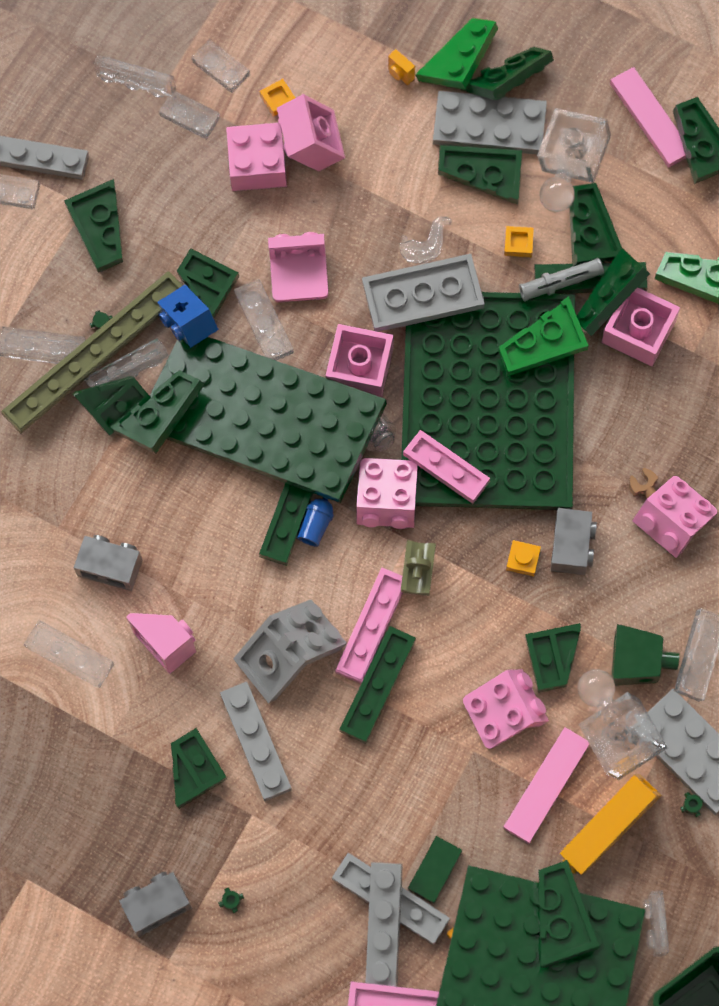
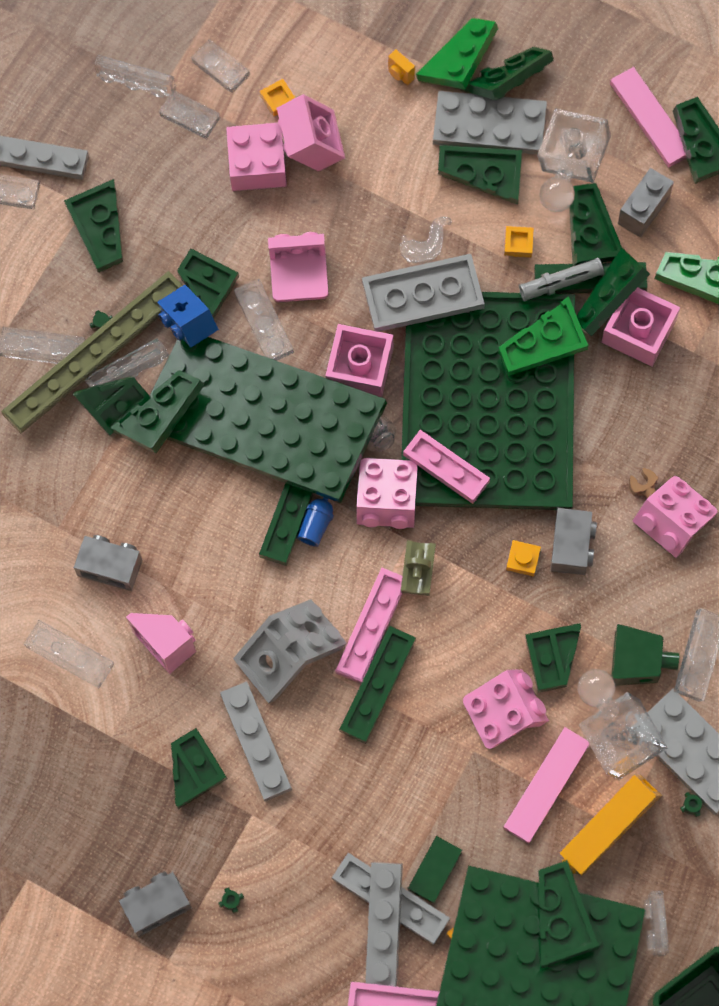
none -> flat silver brick [618,168,674,237]

